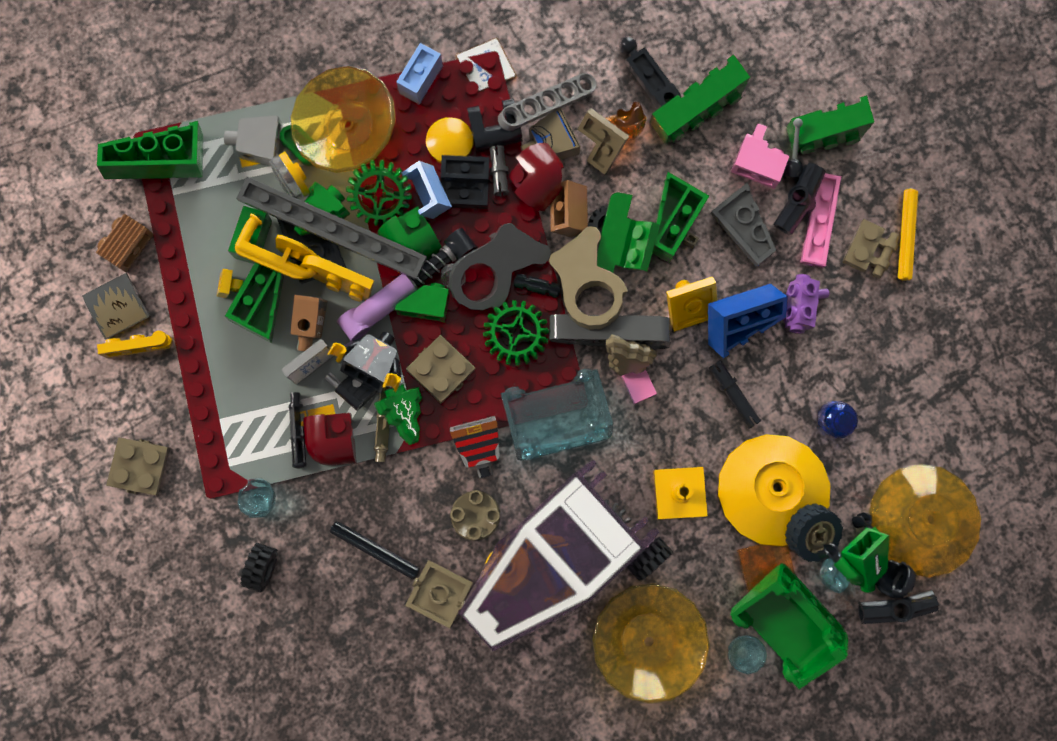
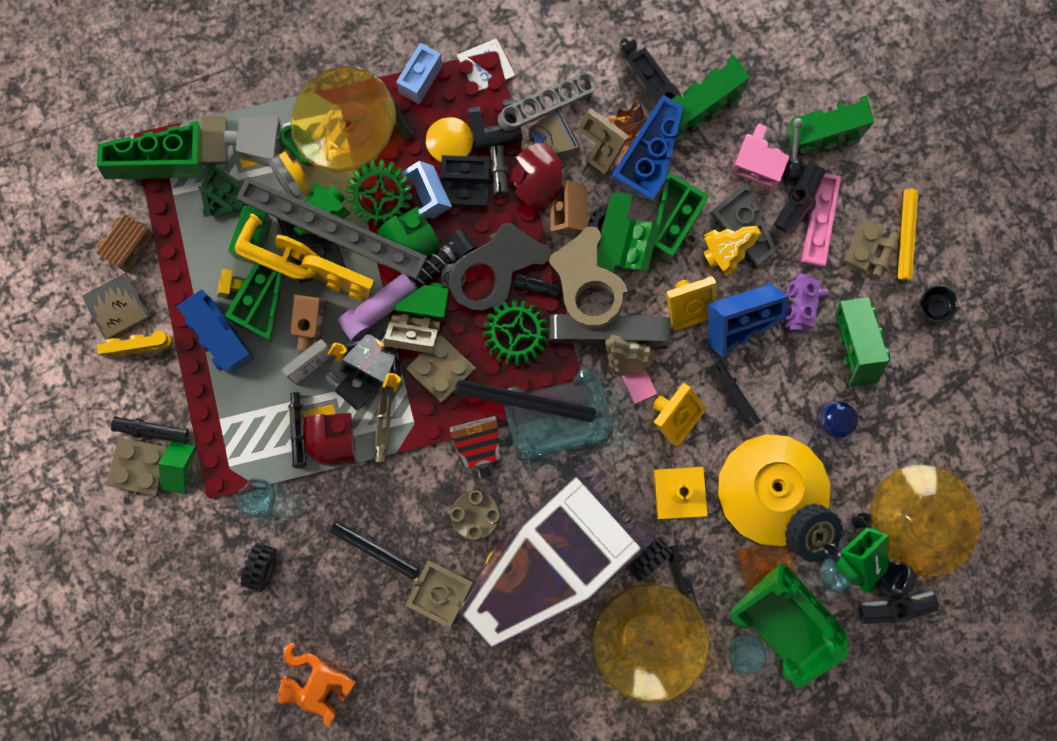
green rock [374,384,422,445] -> none
none -> black pin [111,416,189,444]
none -> green slope [159,441,196,494]
none -> blue wedge [177,289,254,375]
none -> dark green slope [198,165,246,217]
none -> dark tan tile [201,116,228,165]
none -> orange animal [277,643,355,726]
none -> black axle [383,98,415,142]
none -> dark tan plate [384,313,441,354]
none -> black axle [454,380,596,422]
none -> blue wedge [611,95,683,201]
none -> yellow tile [653,383,707,447]
none -> black piece [669,544,702,622]
none -> yellow rock [704,226,762,276]
none -> wedge [835,297,890,387]
none -> black hair [919,285,958,323]

